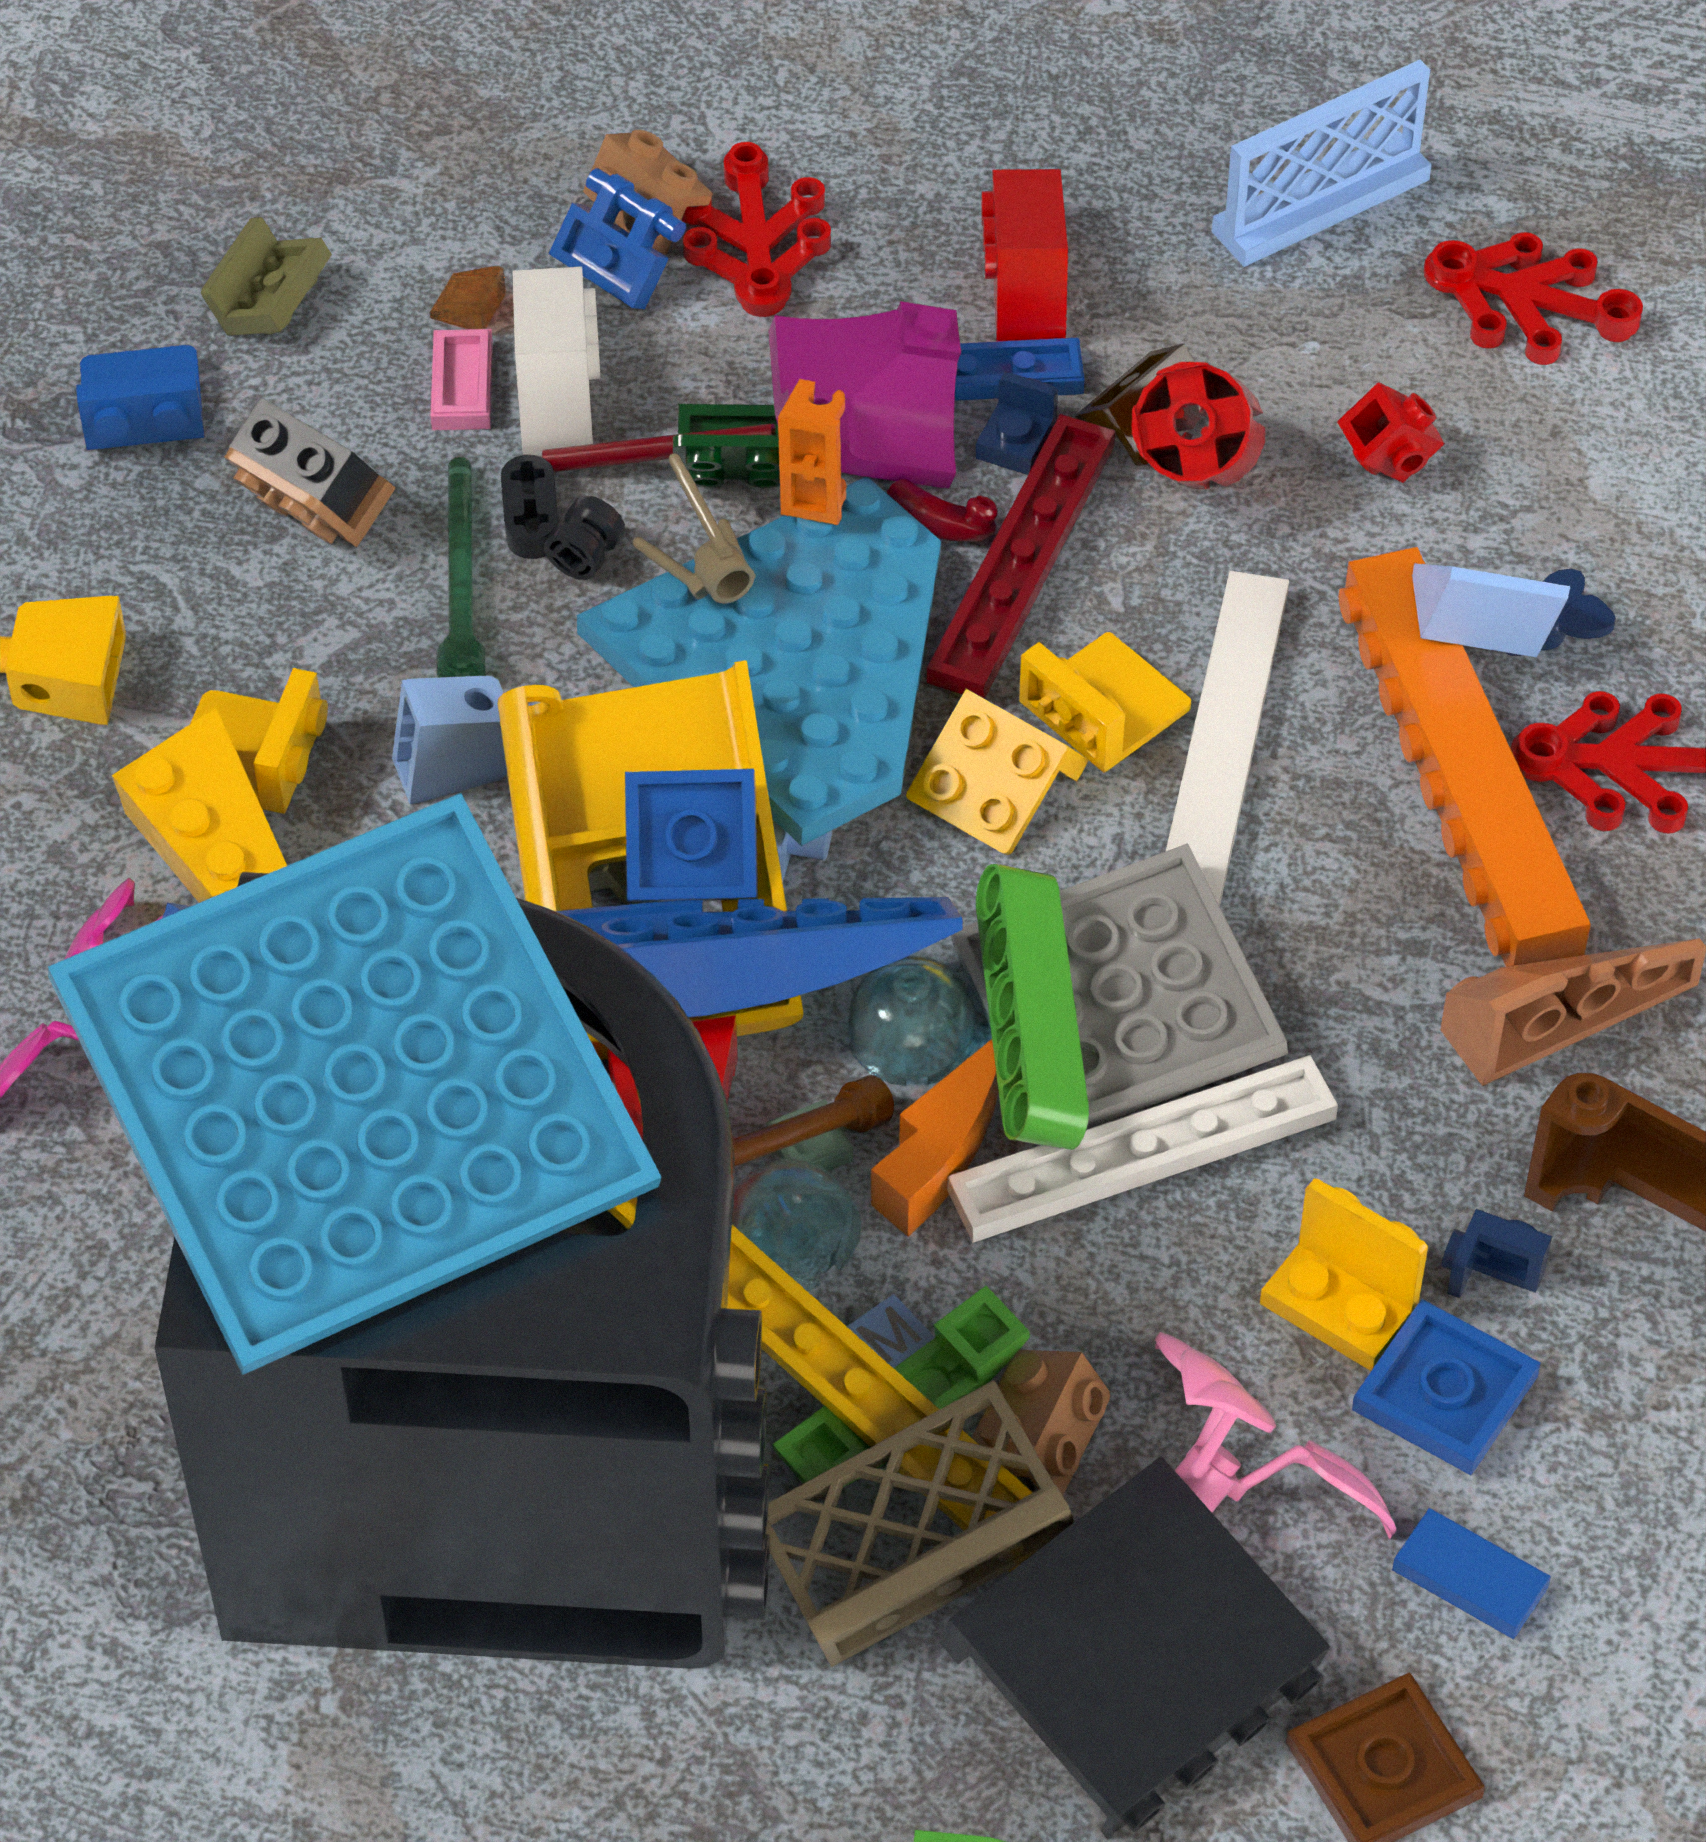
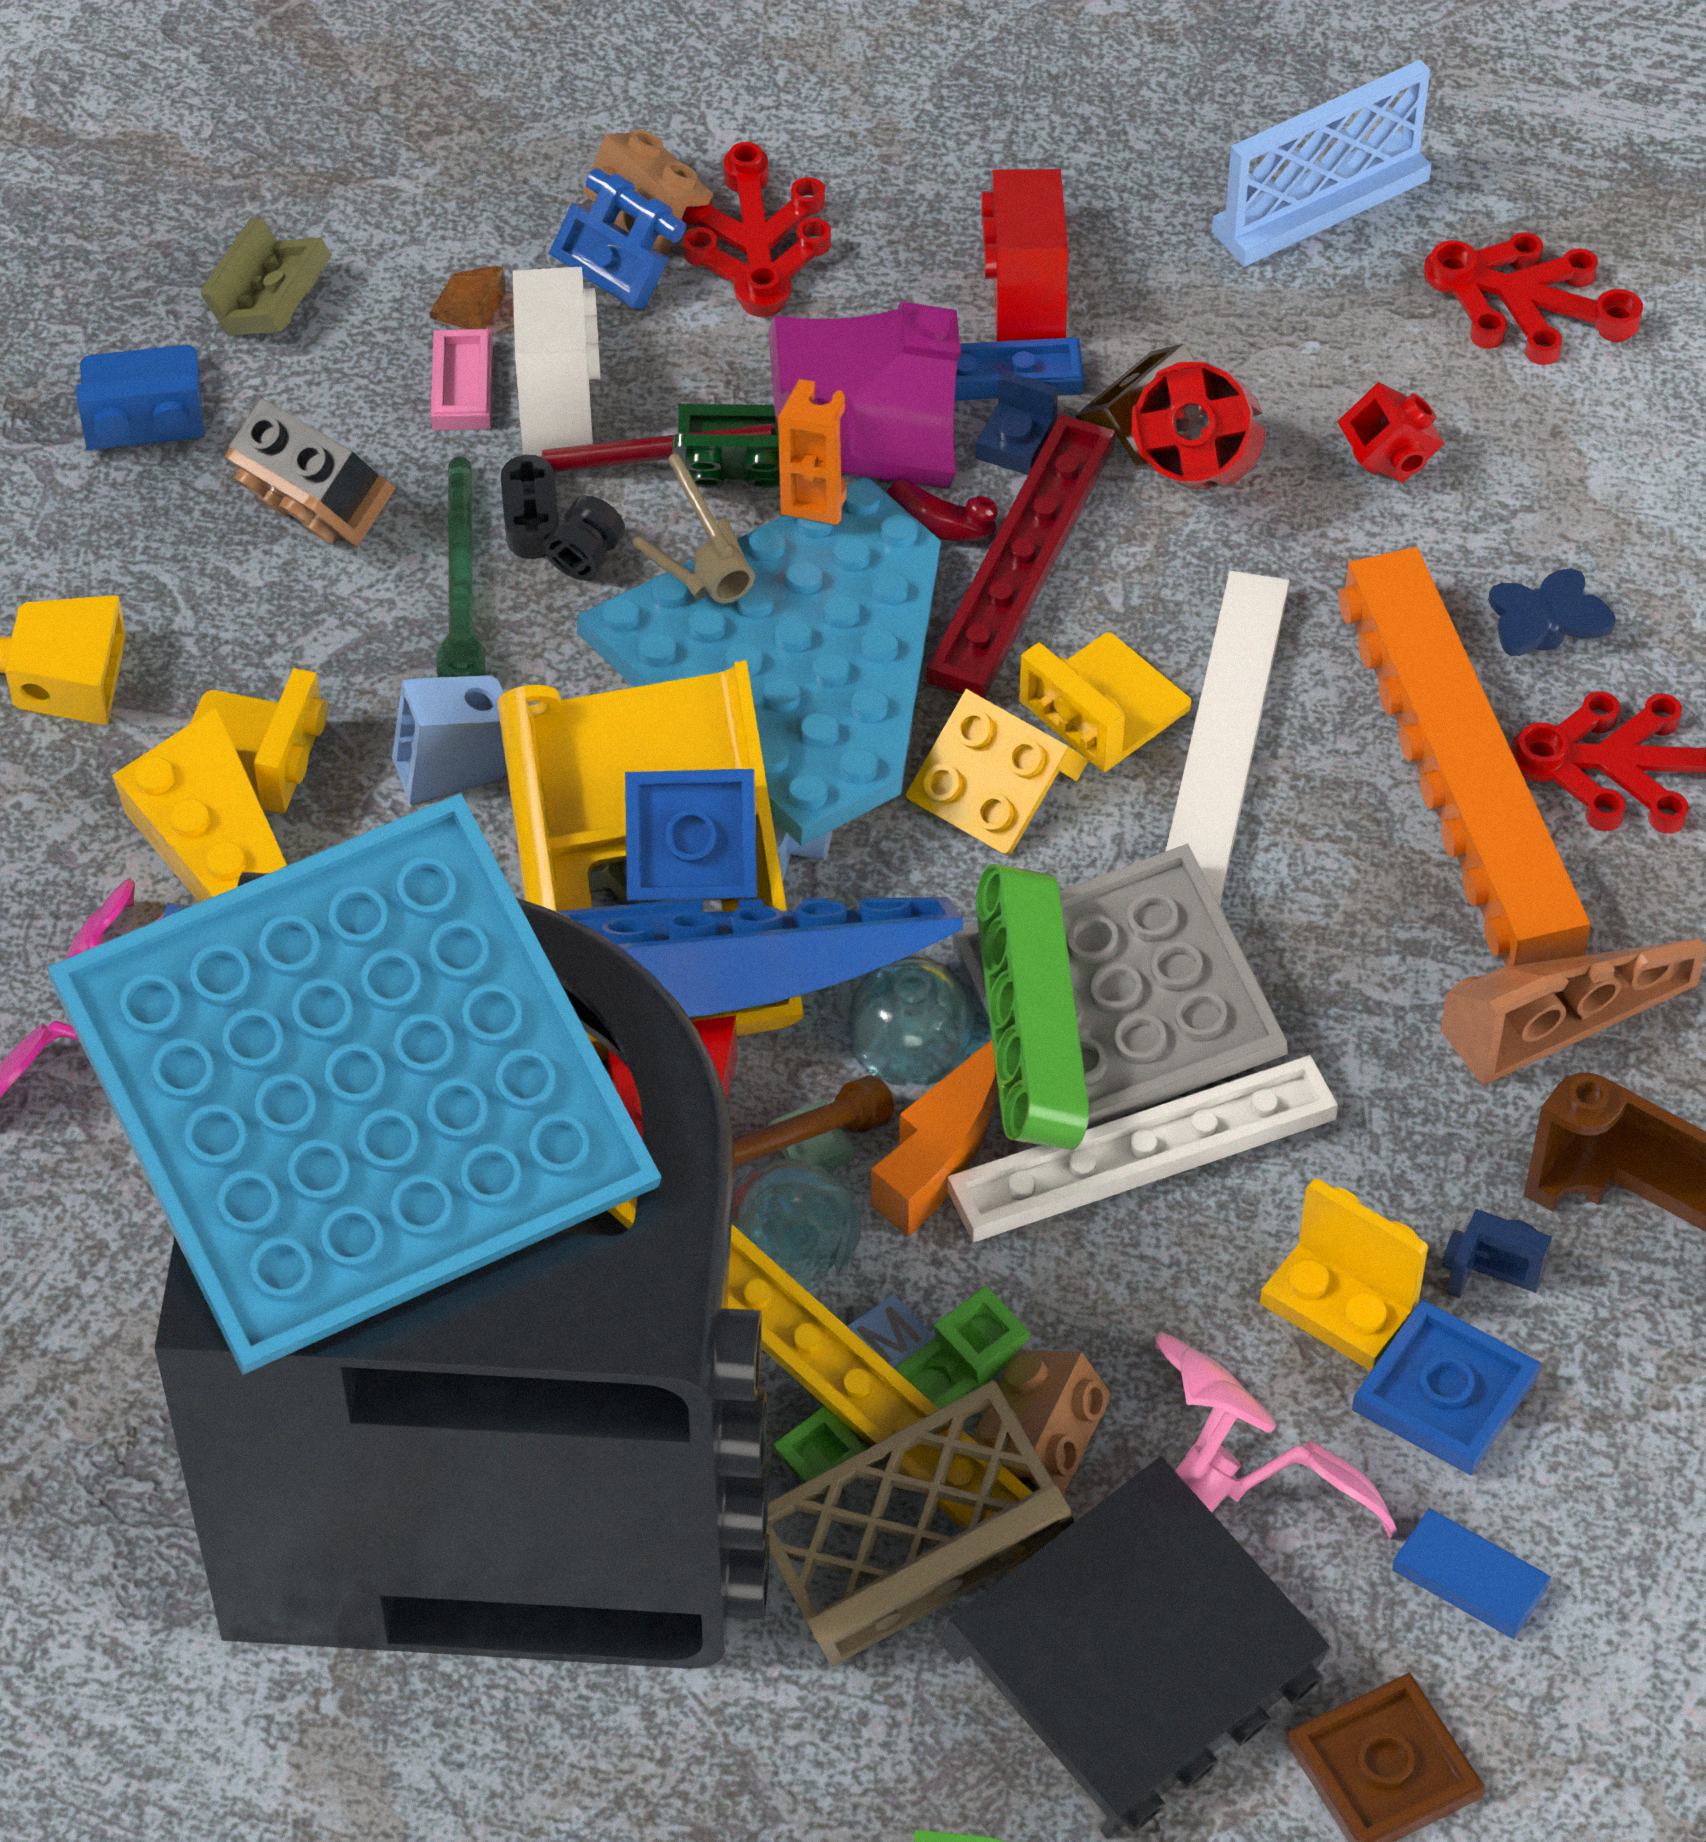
light blue slope [1412,563,1570,657] -> none

